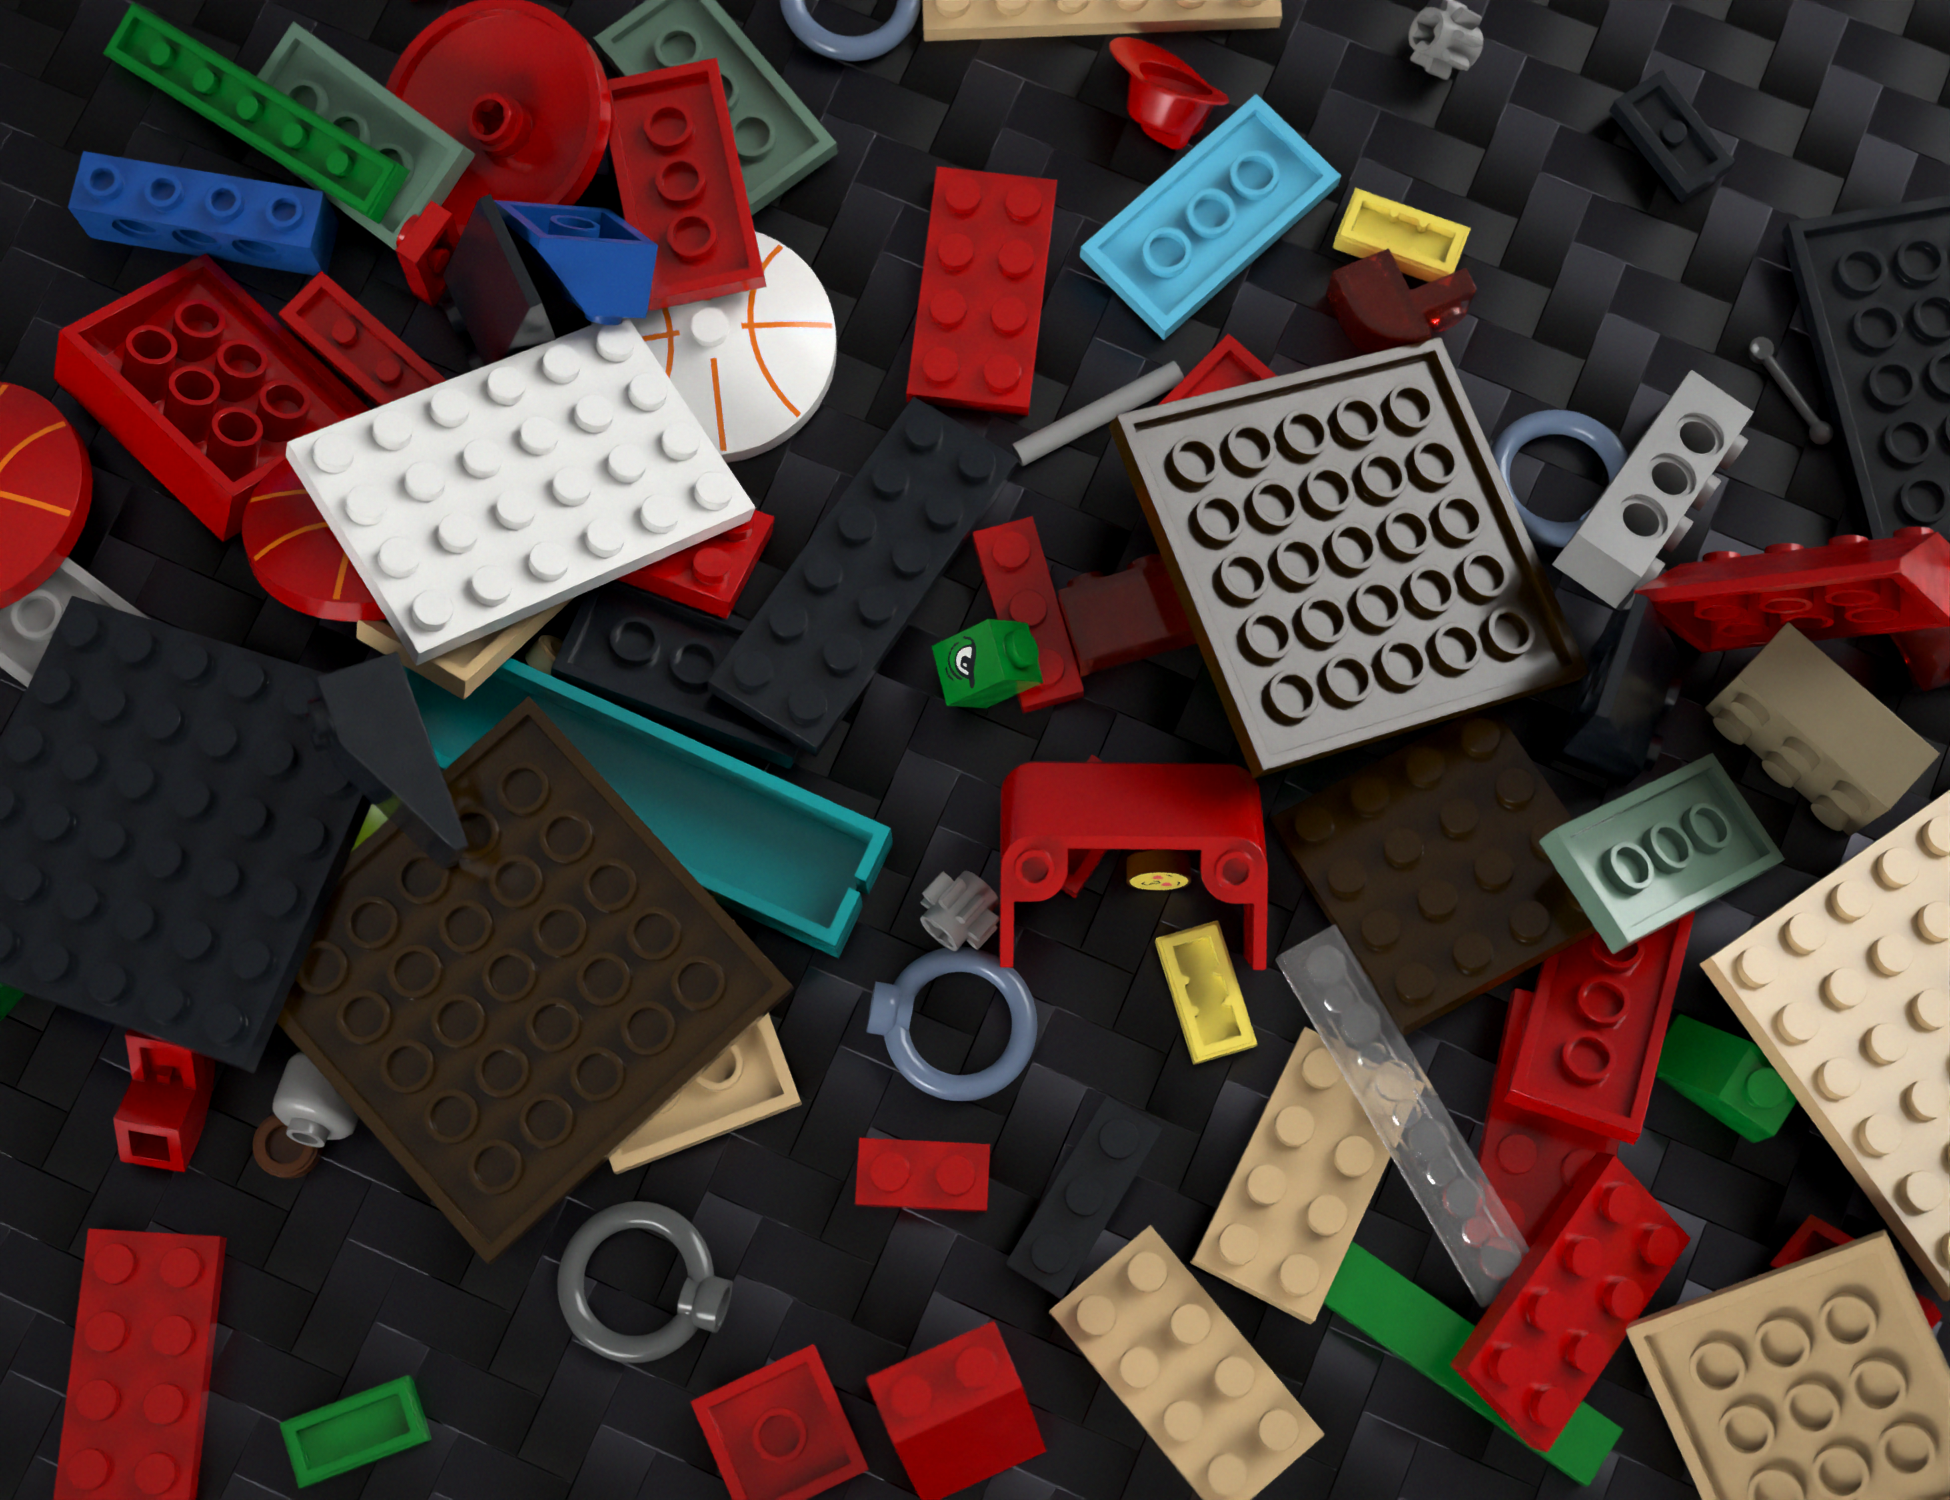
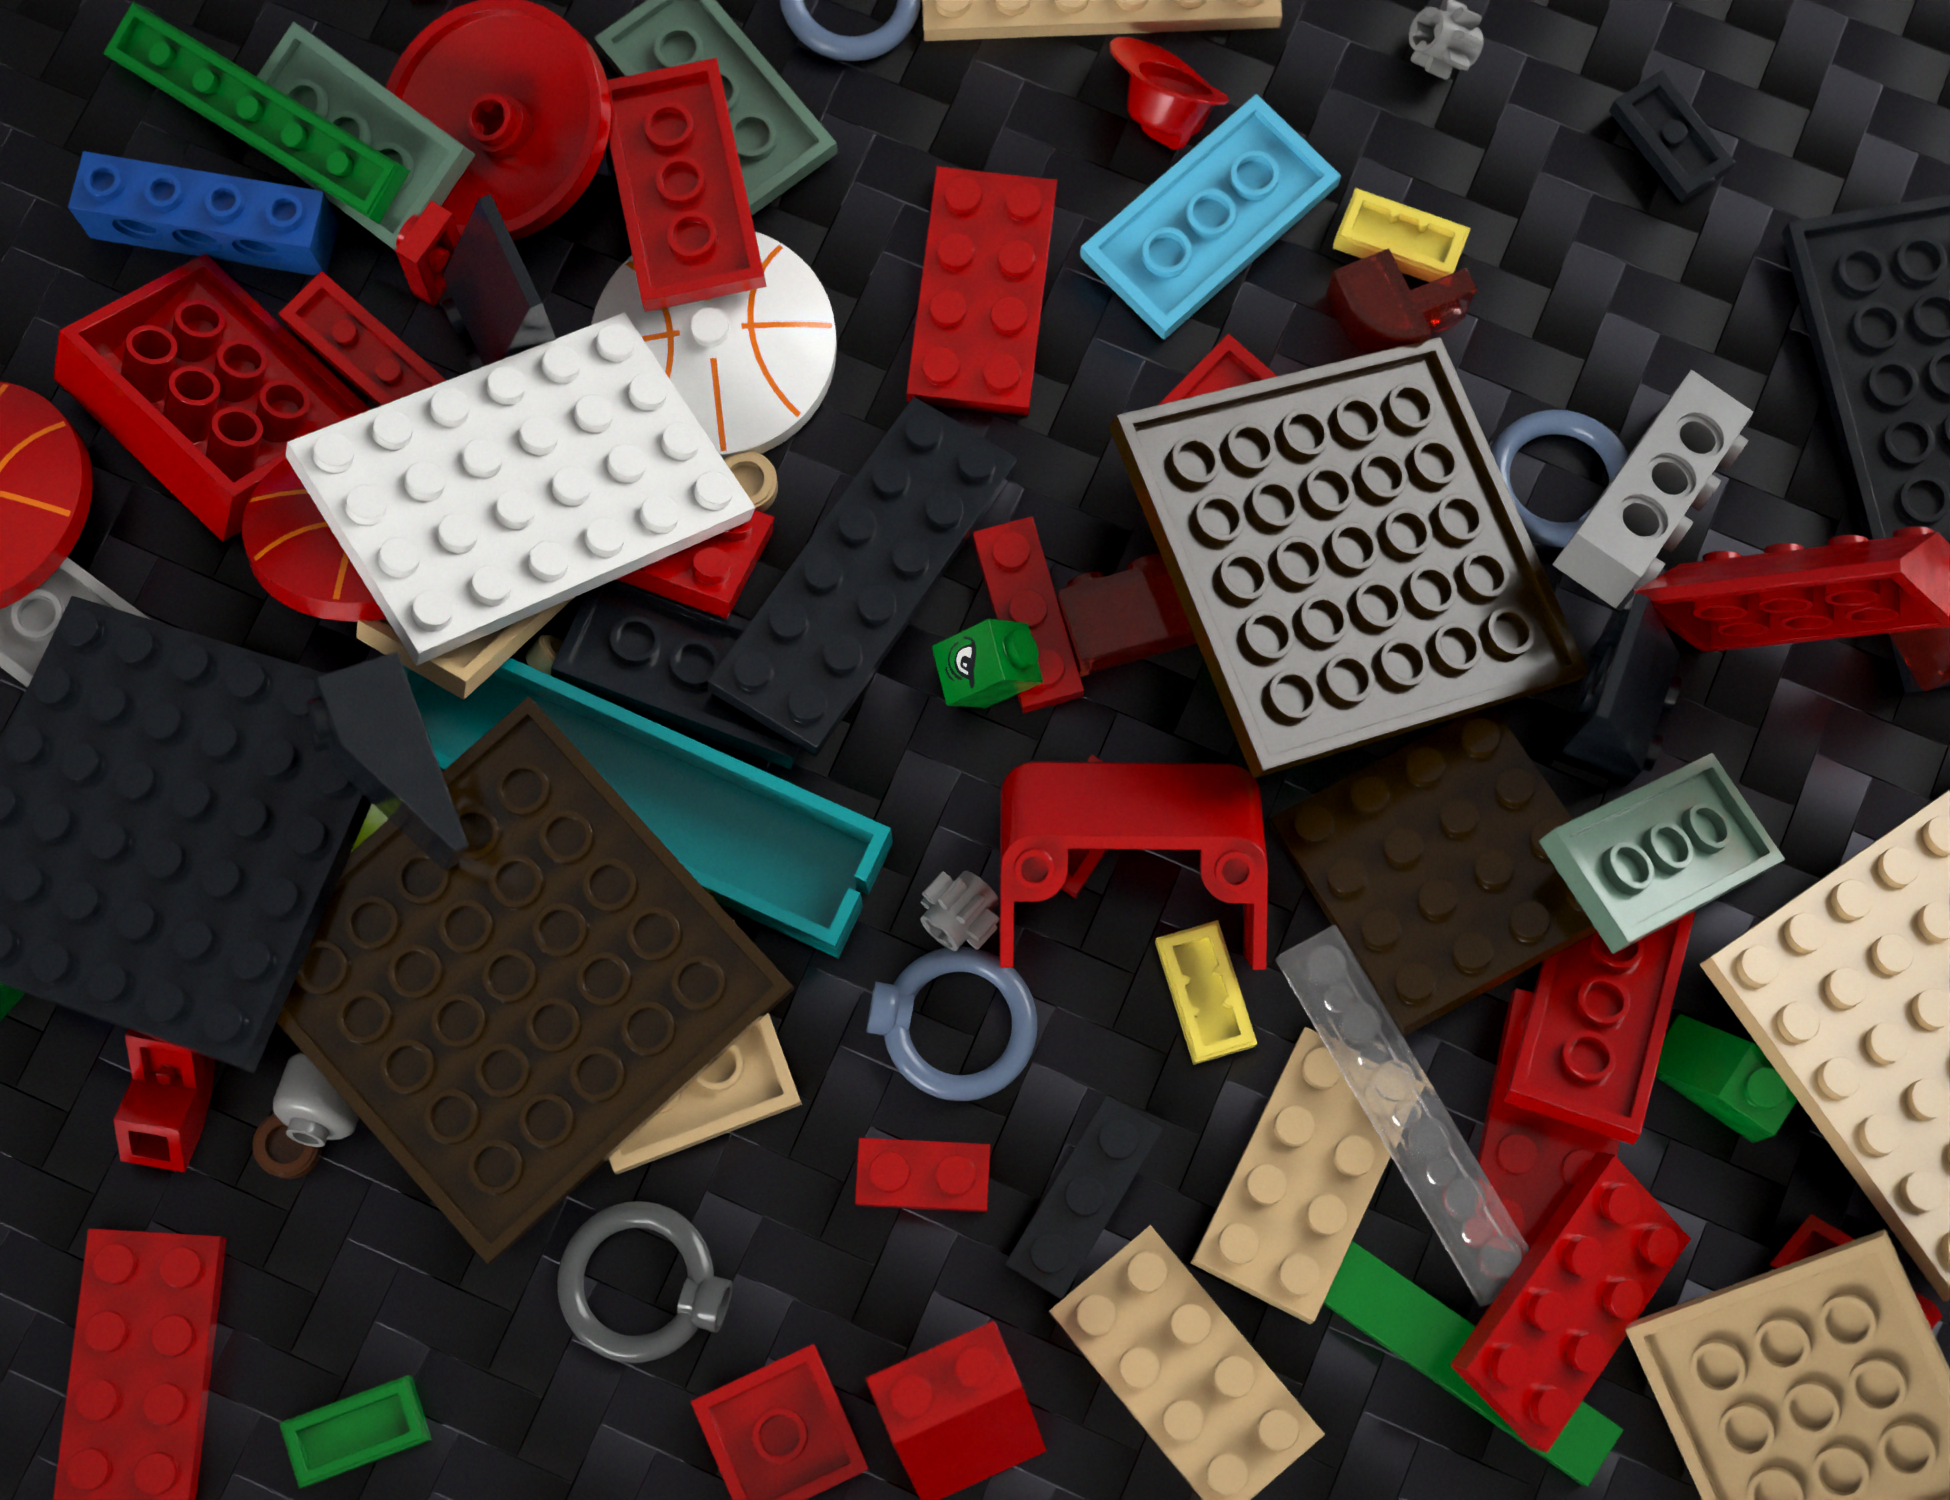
blue slope [494,200,658,325] -> none
light grey bar [1011,361,1184,467] -> none
reddish brown tile [1126,850,1191,891] -> none
dark tan brick [1704,622,1940,836] -> none
dark grey hinge [1747,337,1834,445] -> none
none -> tan tile [724,451,778,512]

